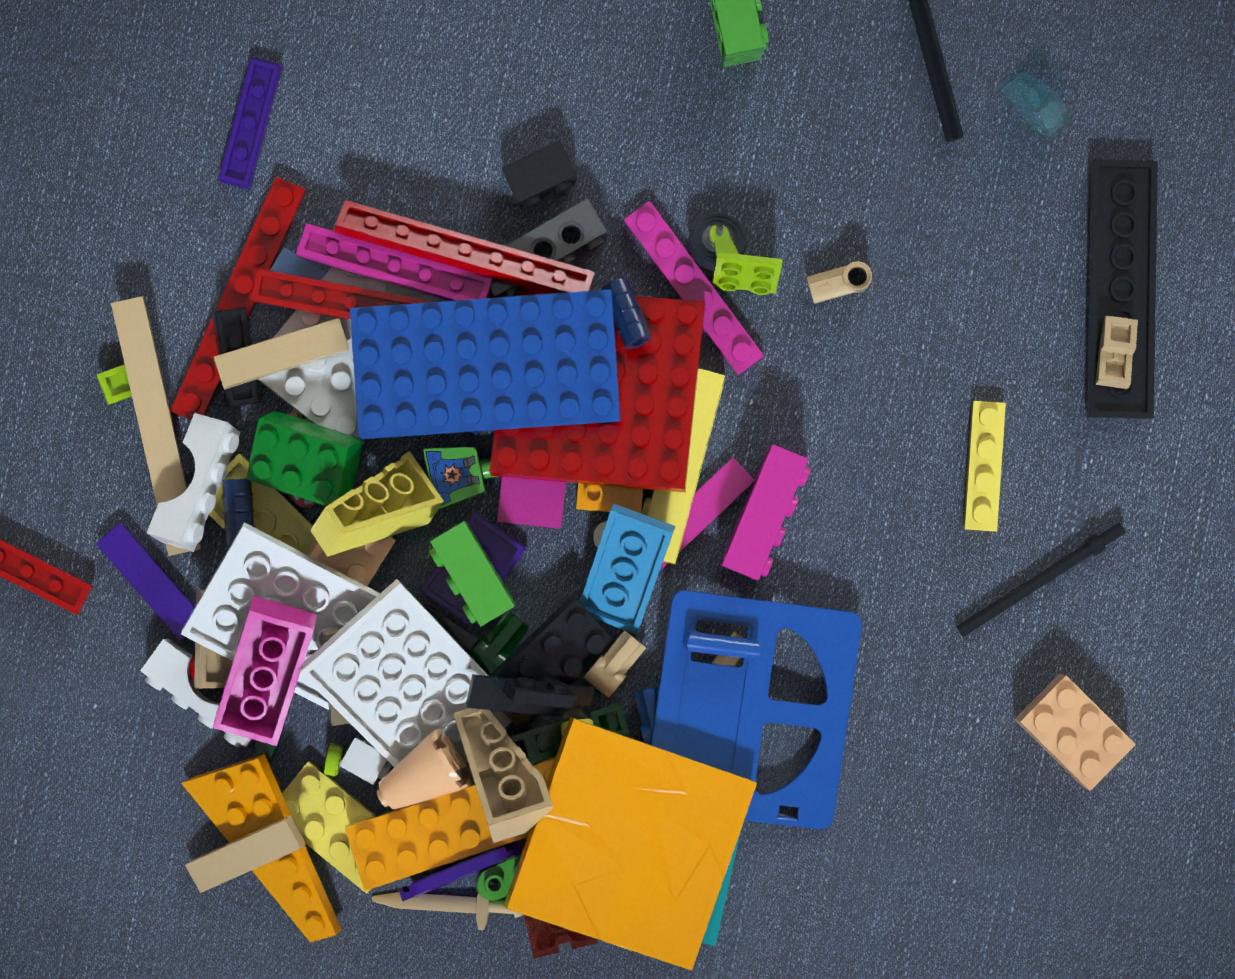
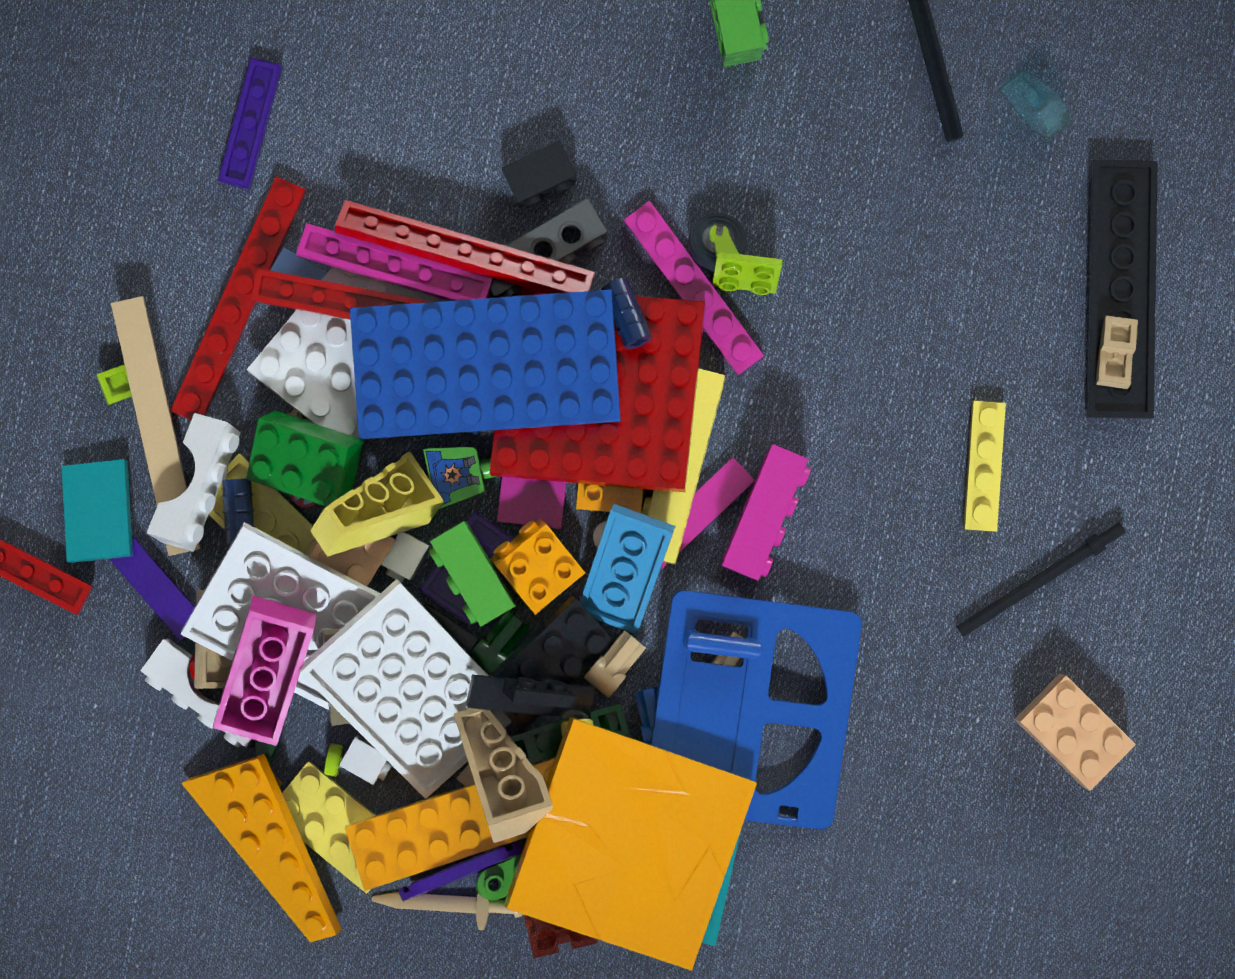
tan tile [185,816,306,893] -> none
black tile [212,306,260,408] -> none
tan tile [214,318,350,390] -> none
light nougat cone [377,729,472,810] -> none
tan piece [807,261,872,304] -> none
none -> teal tile [61,459,133,563]
none -> white brick [381,532,431,582]
none -> light orange brick [490,519,585,614]

